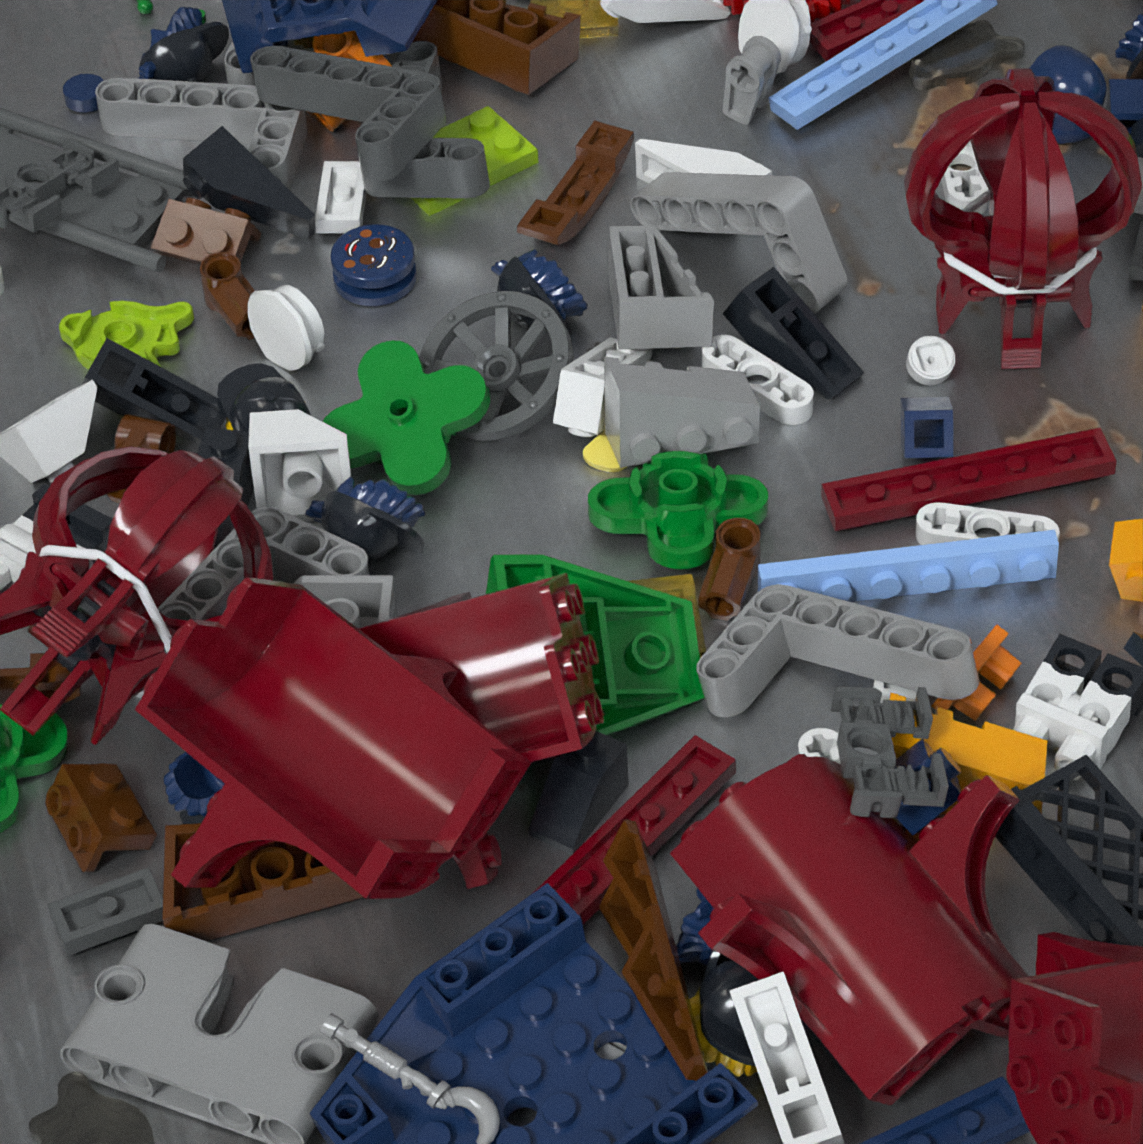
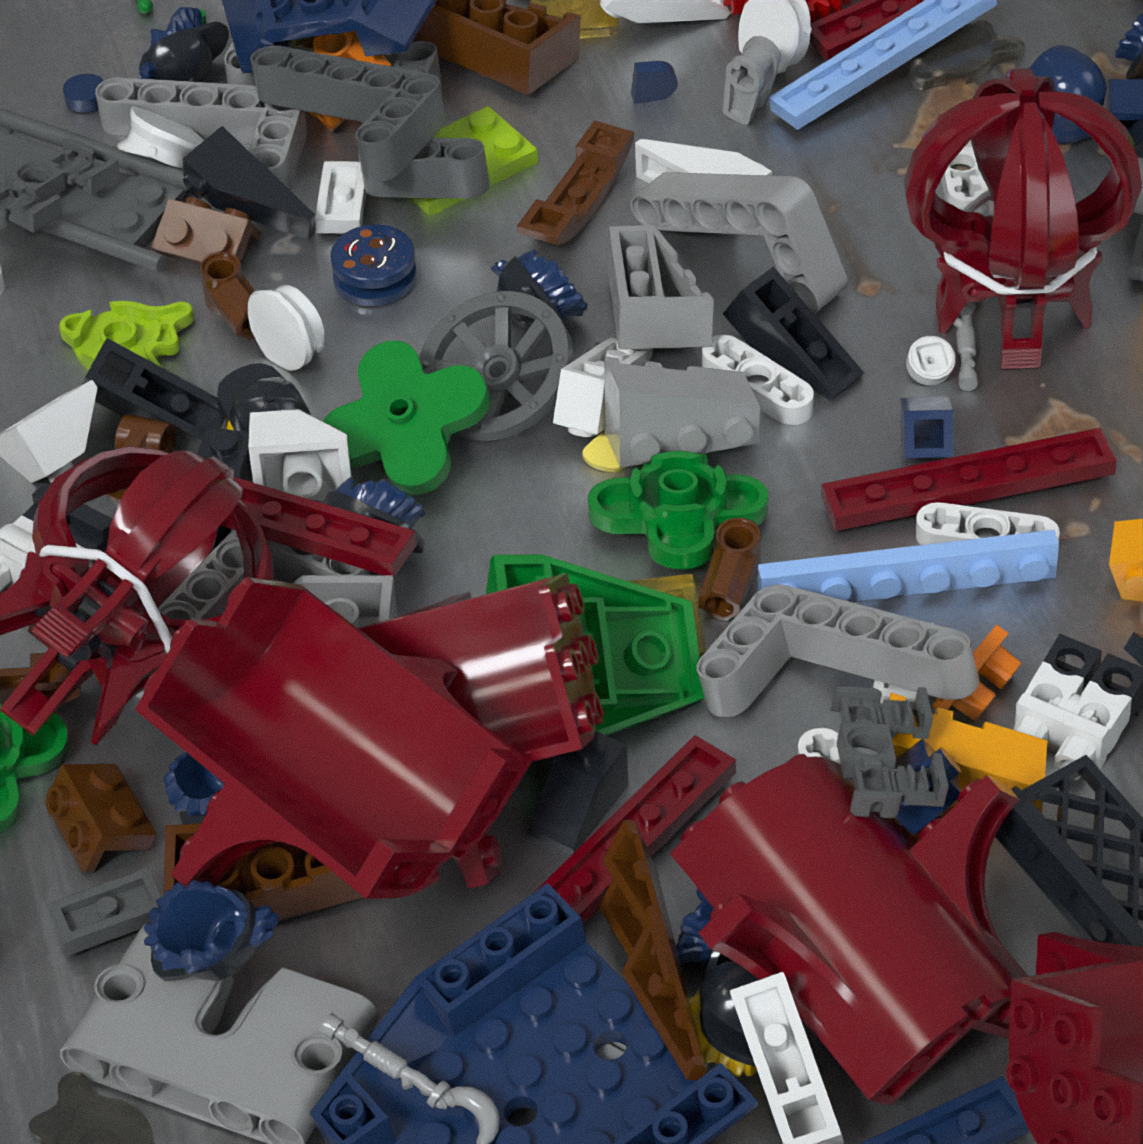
none -> white hat [117,106,204,169]
none -> dark blue hair [144,880,280,981]
none -> dark red plate [220,477,417,578]
none -> dark blue tile [631,61,678,104]
none -> light grey piece [953,301,978,391]

